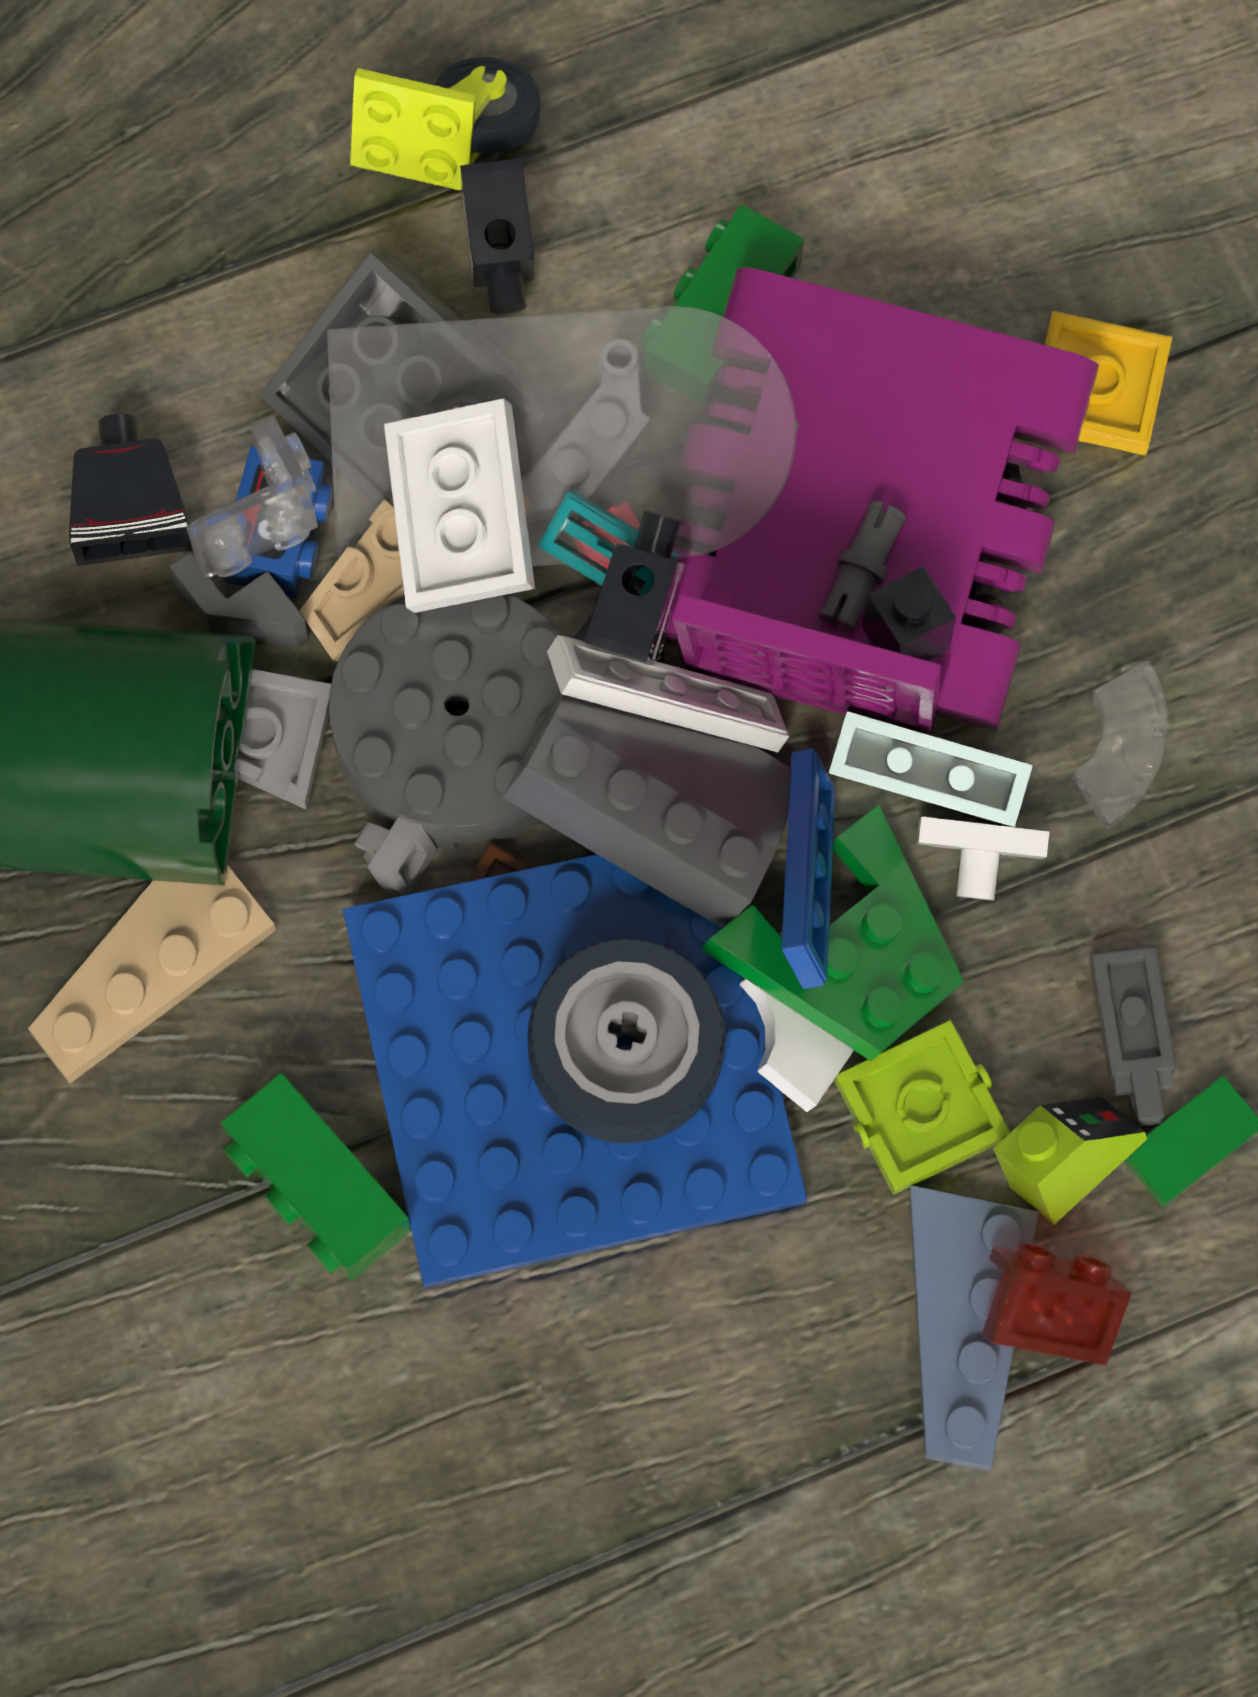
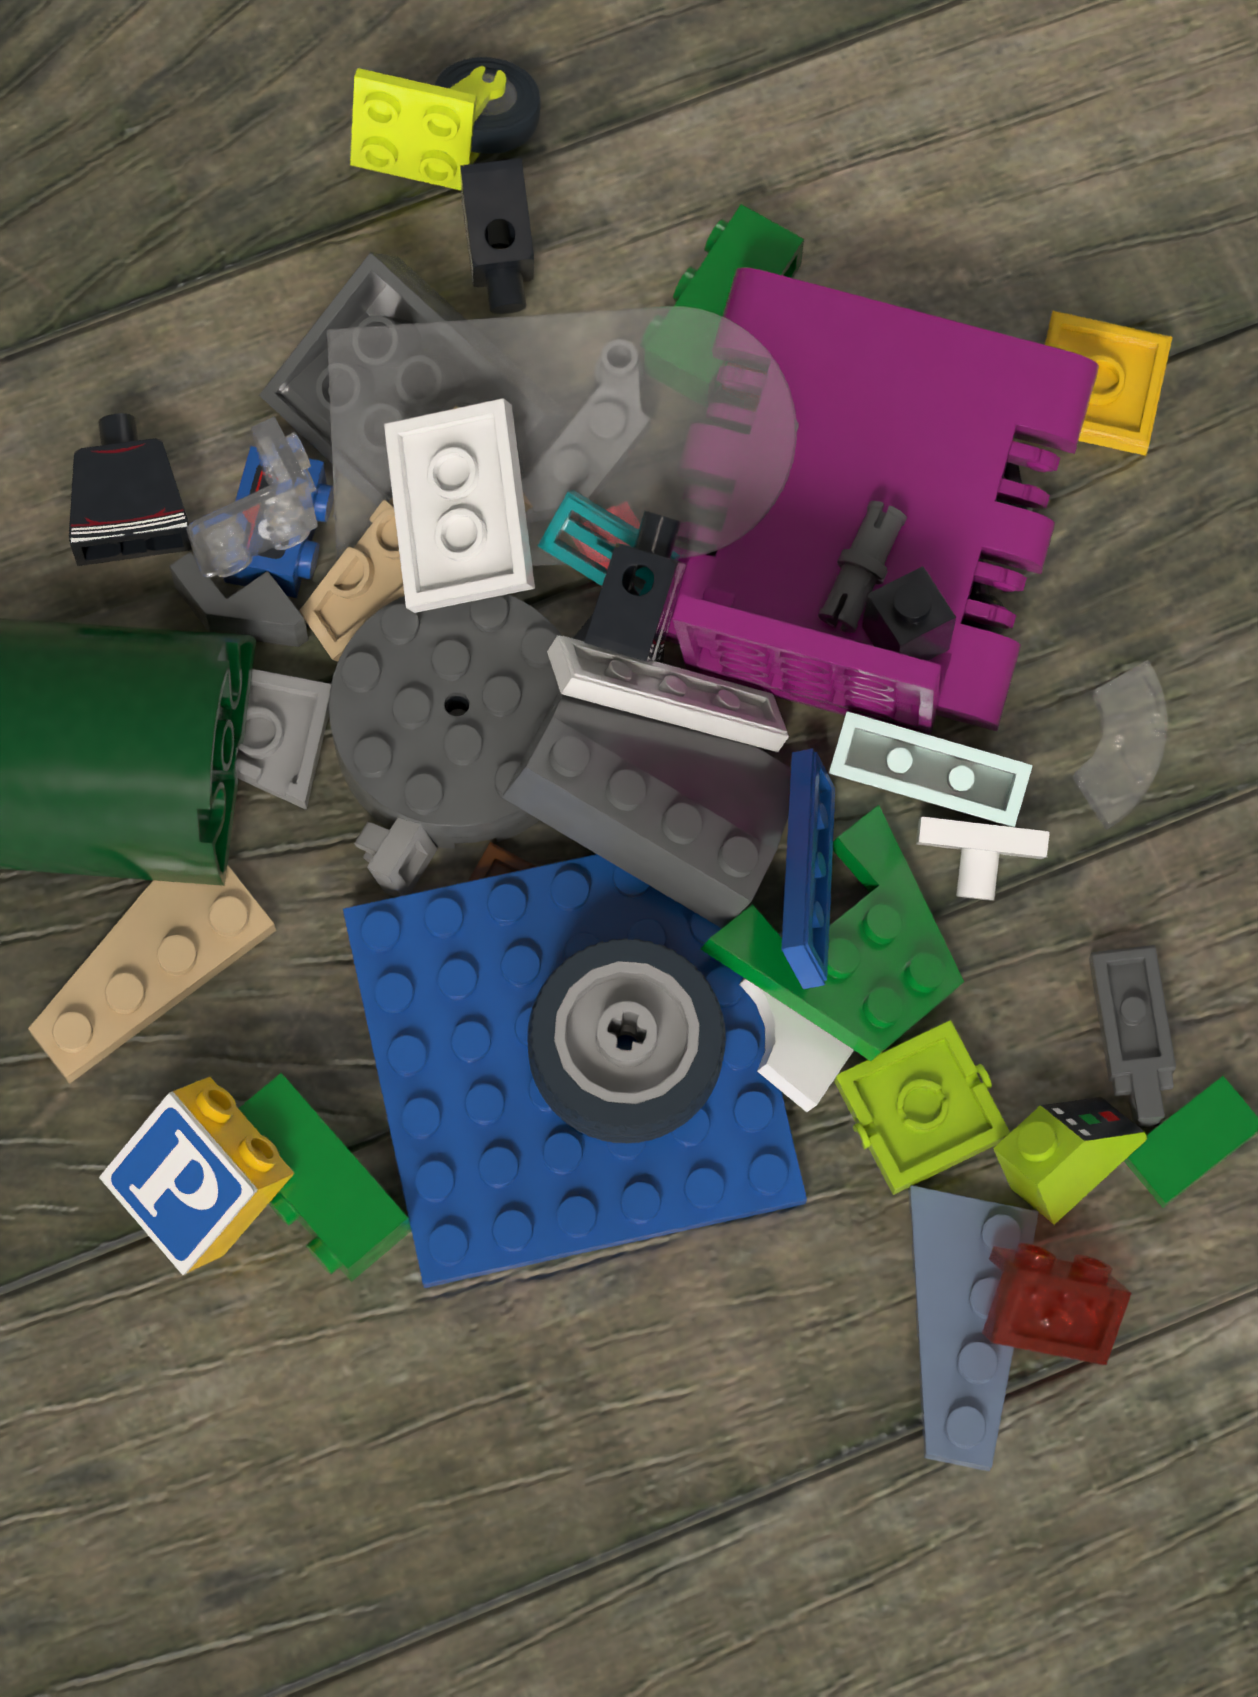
none -> piece [99,1076,294,1275]

